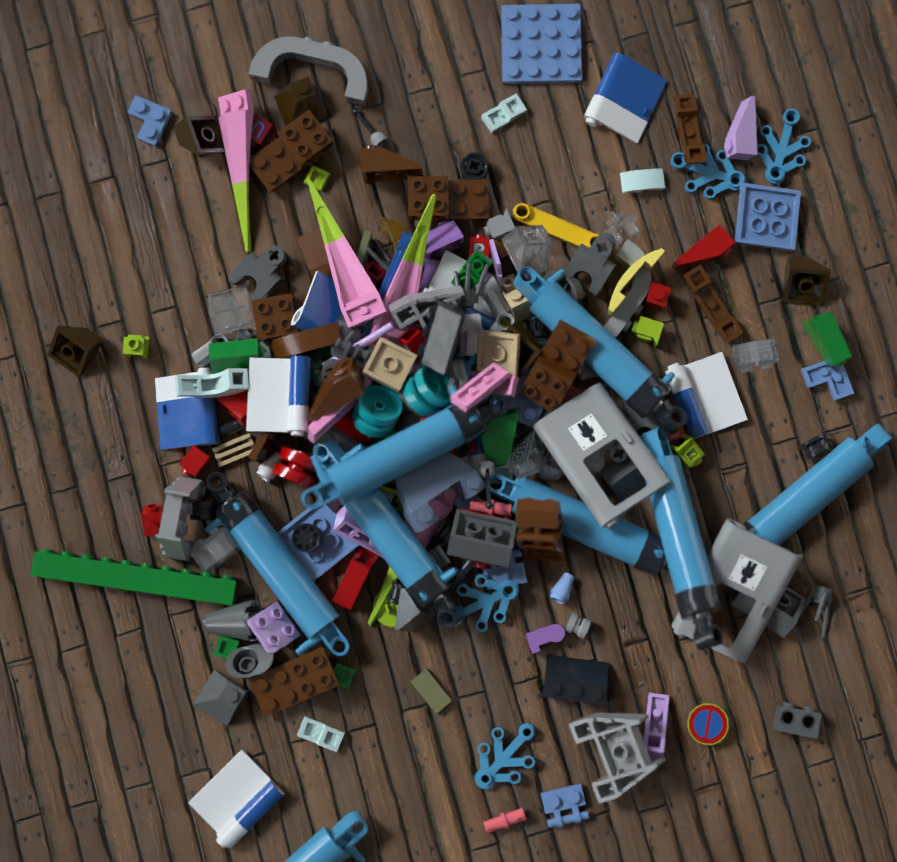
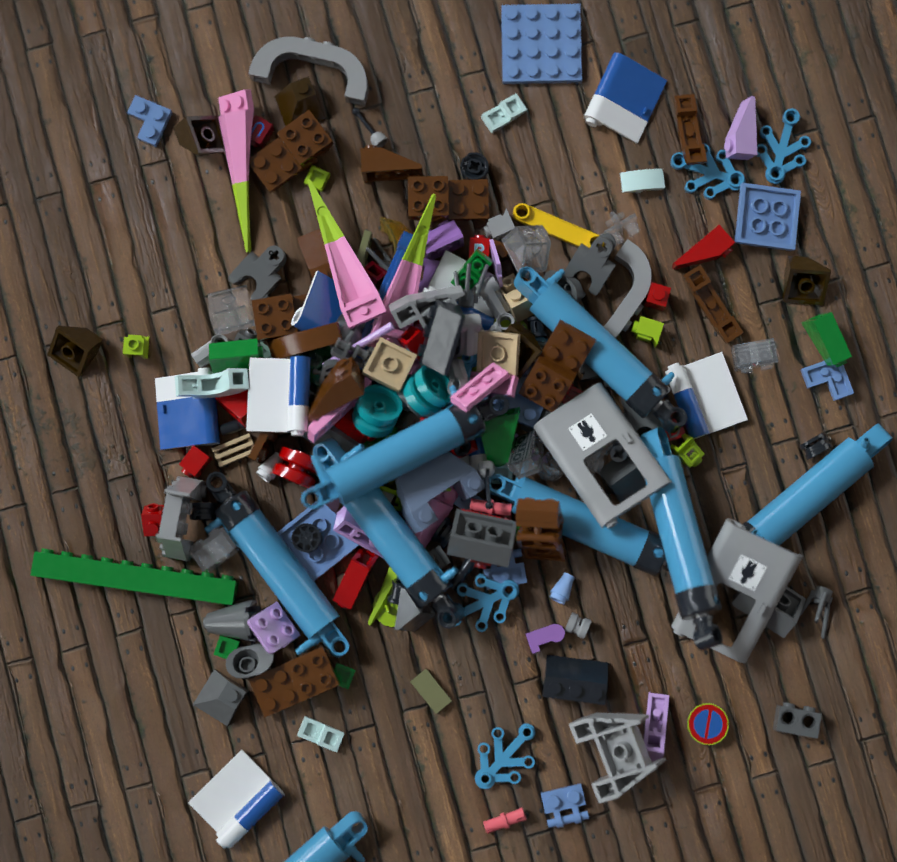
light yellow slope [608,248,665,316] -> none

